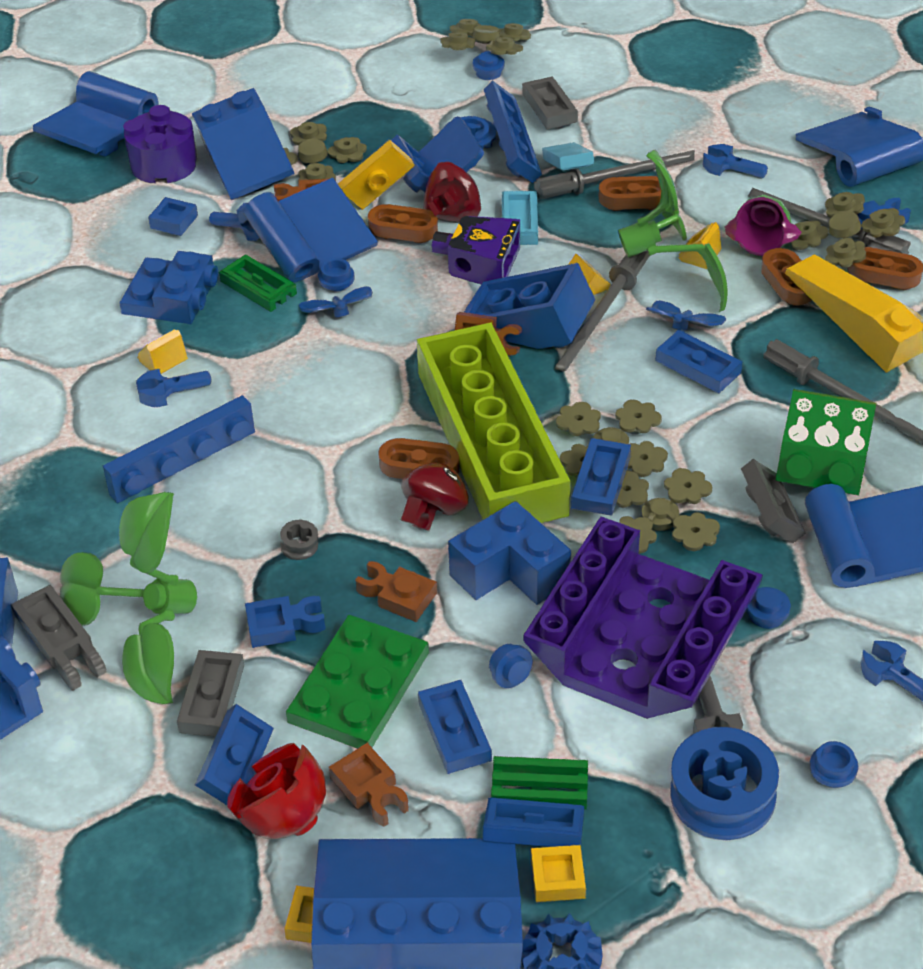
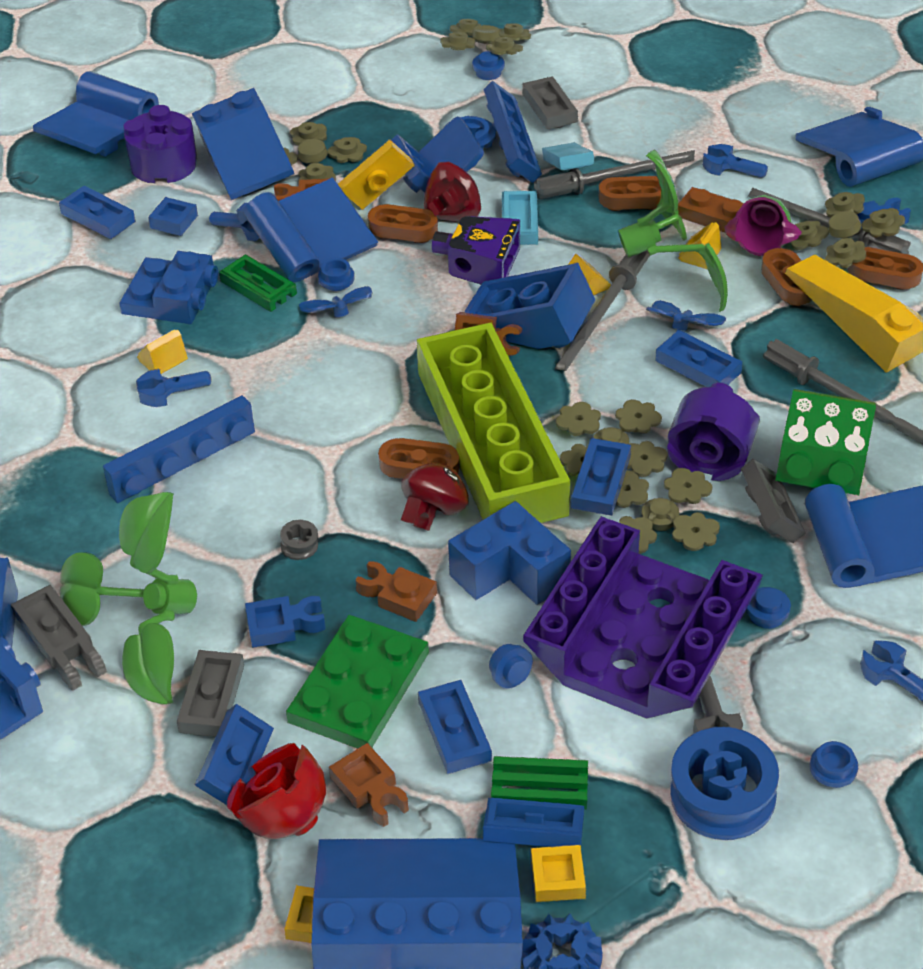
none -> blue plate [59,186,136,239]
none -> dark purple brick [667,382,760,481]
none -> dark orange plate [678,187,744,233]

